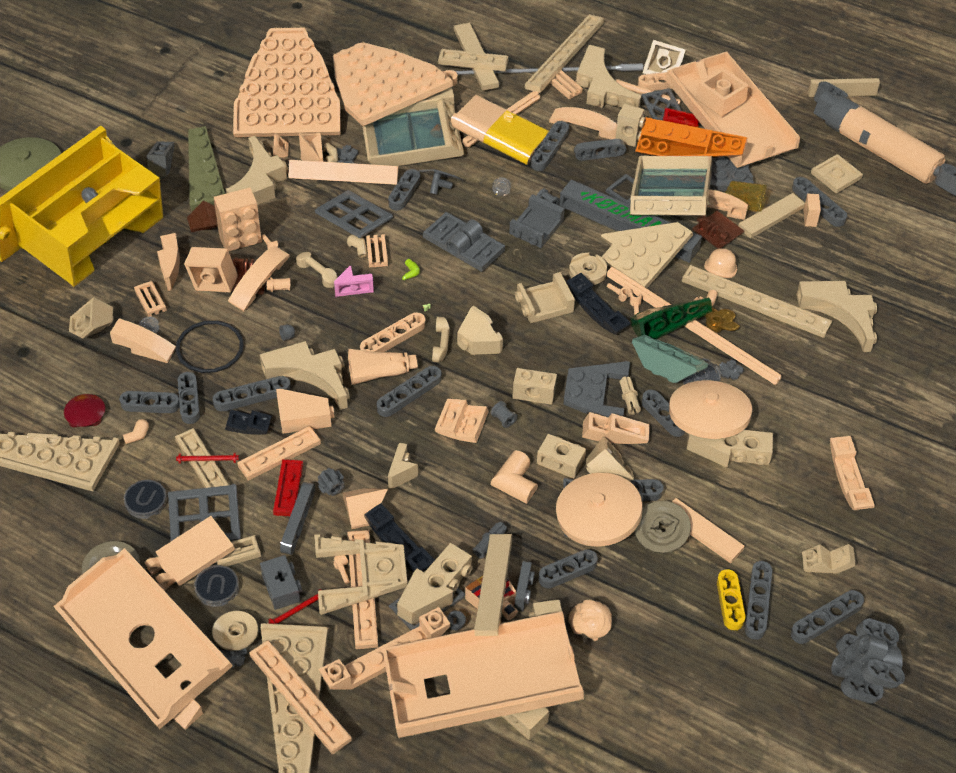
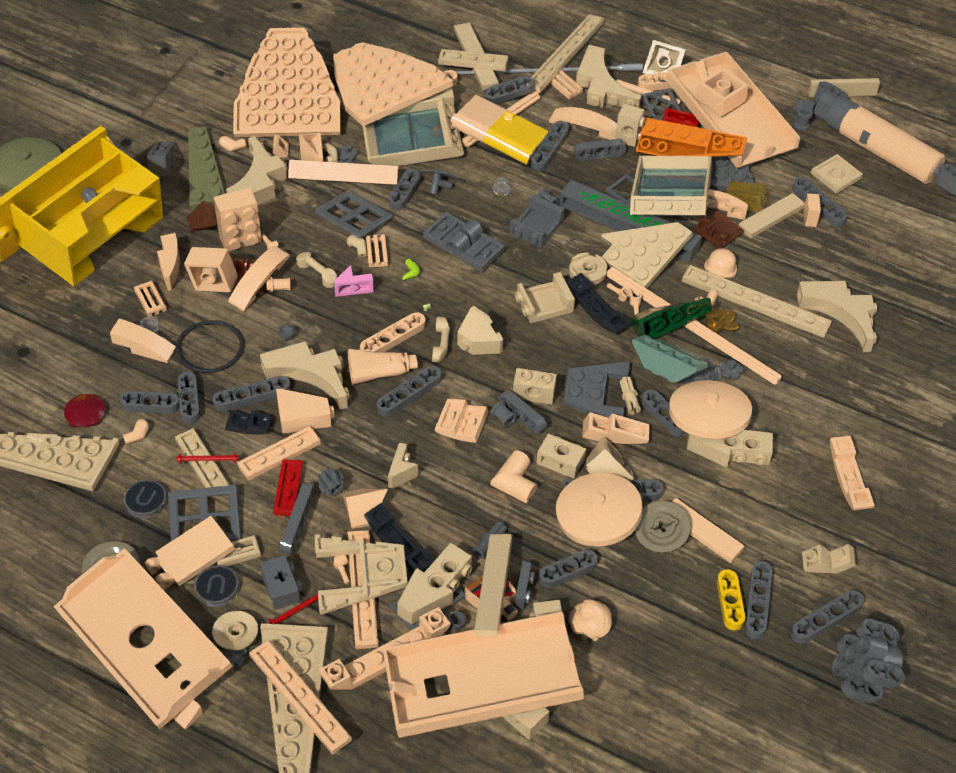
tan slope [69,297,113,338] -> none
none -> light nougat arm [219,136,246,151]
none -> dark grey beam [485,76,535,104]
none -> dark grey beam [498,390,547,434]
none -> dark grey piece [794,99,814,131]

